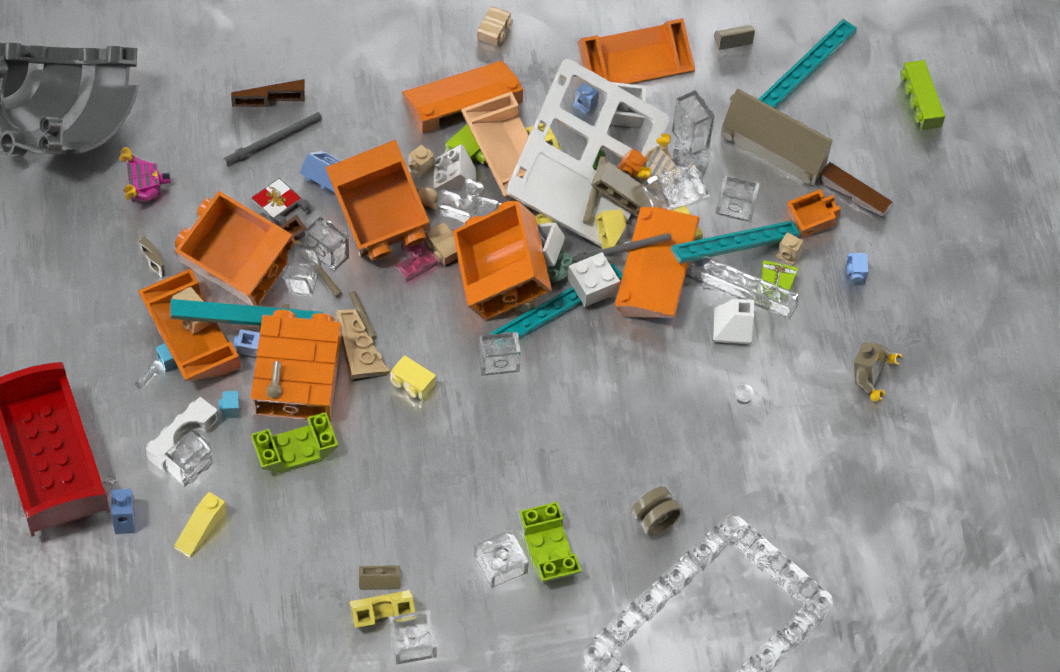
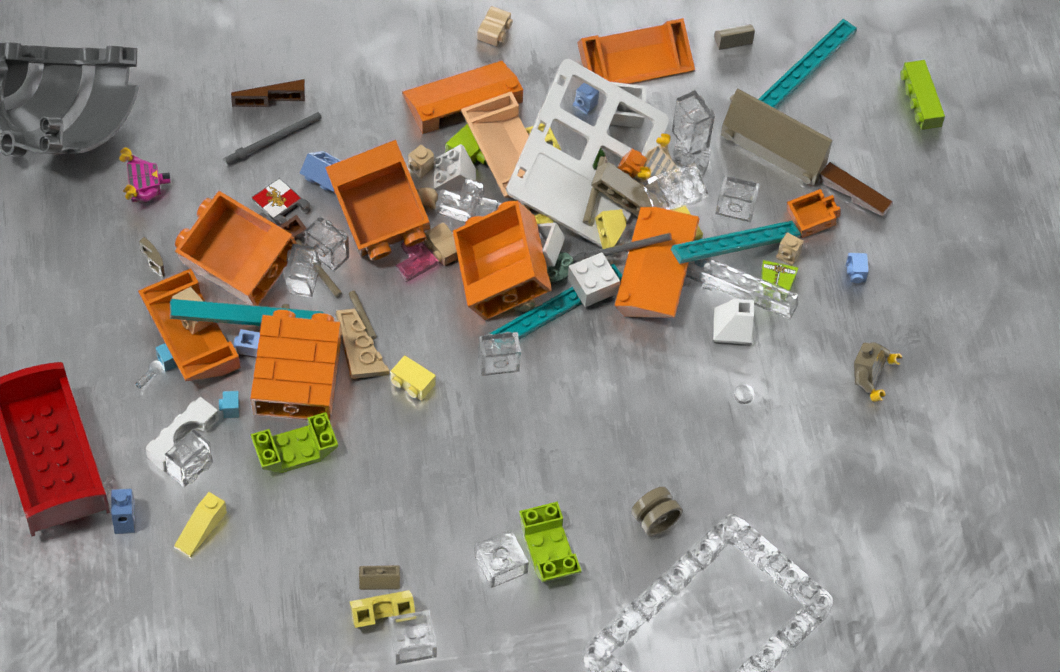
dark tan bar [266,361,282,399] -> none

